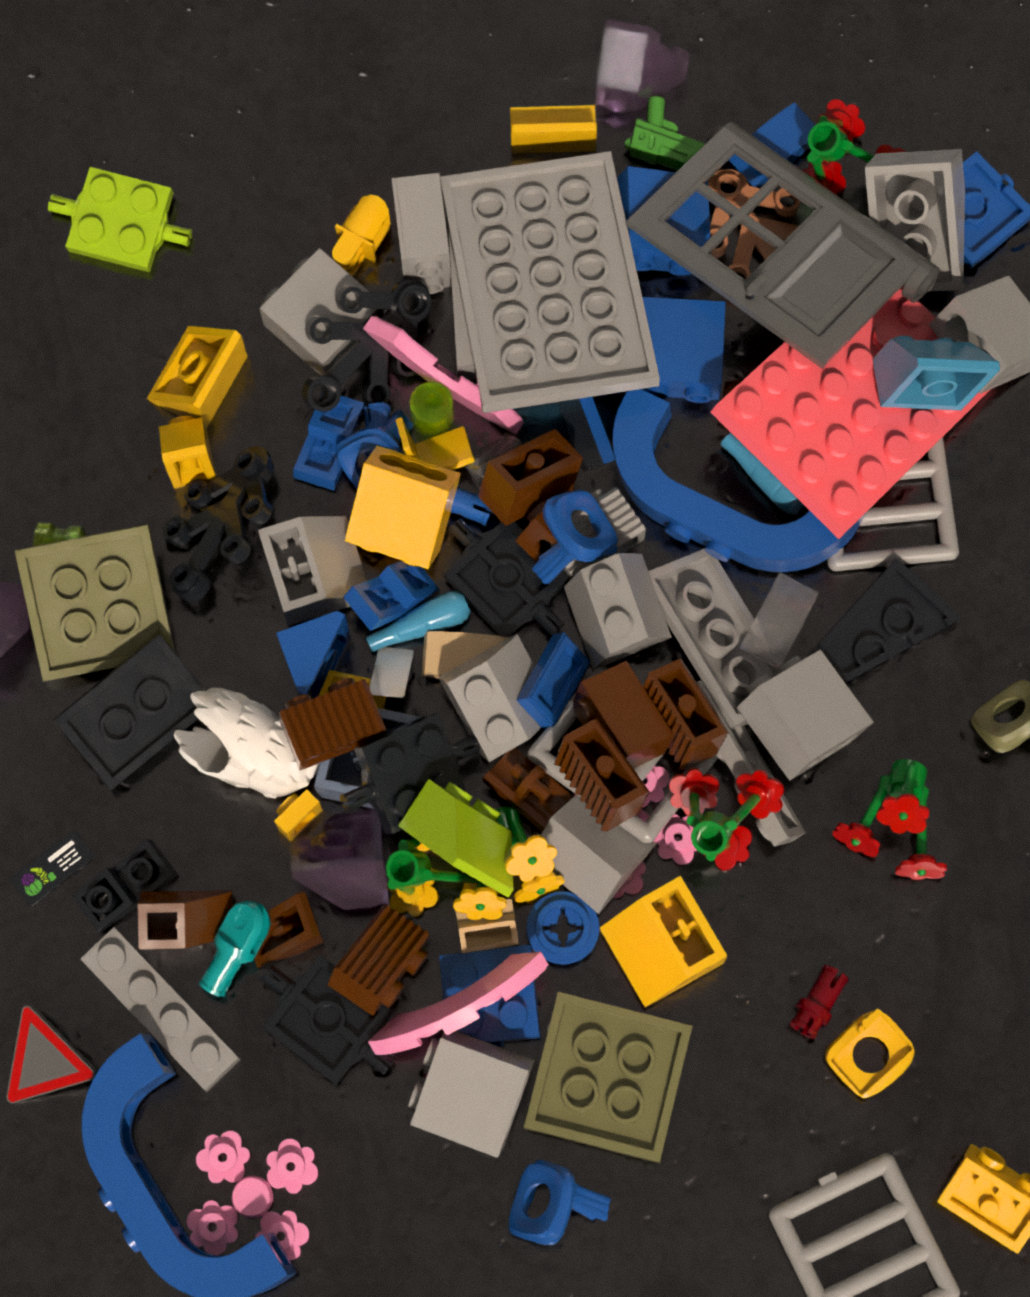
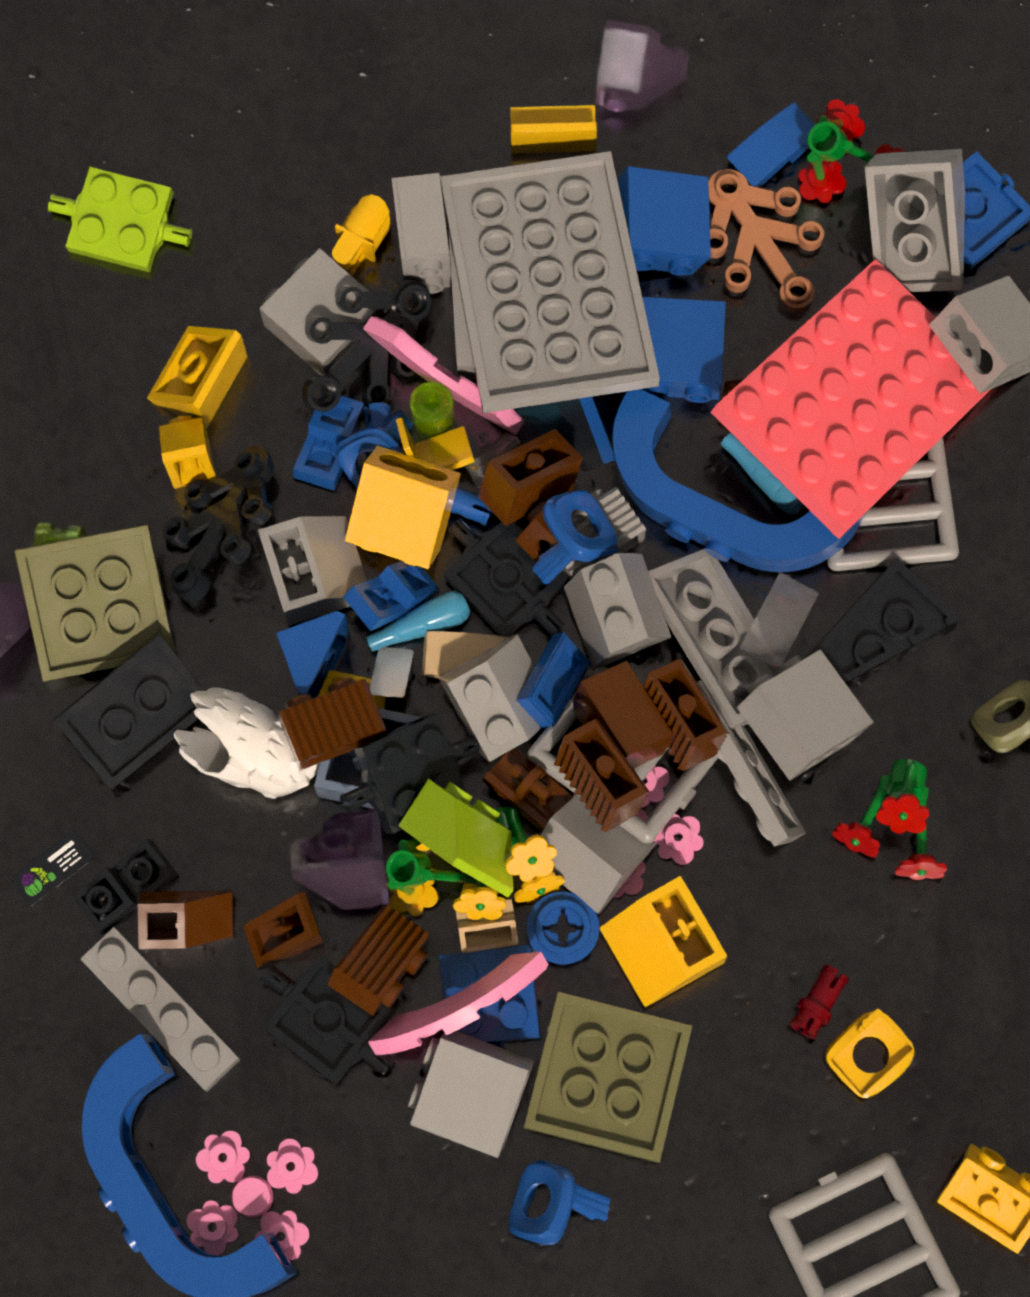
piece [6,1004,97,1104] -> none
teal arm [199,900,271,997] -> none
yellow plate [274,789,323,842] -> none
bright green piece [624,96,714,178] -> none
dark grey door [626,121,939,369] -> none
red plant [669,768,784,870] -> none
dark azure slope [872,336,1000,411] -> none

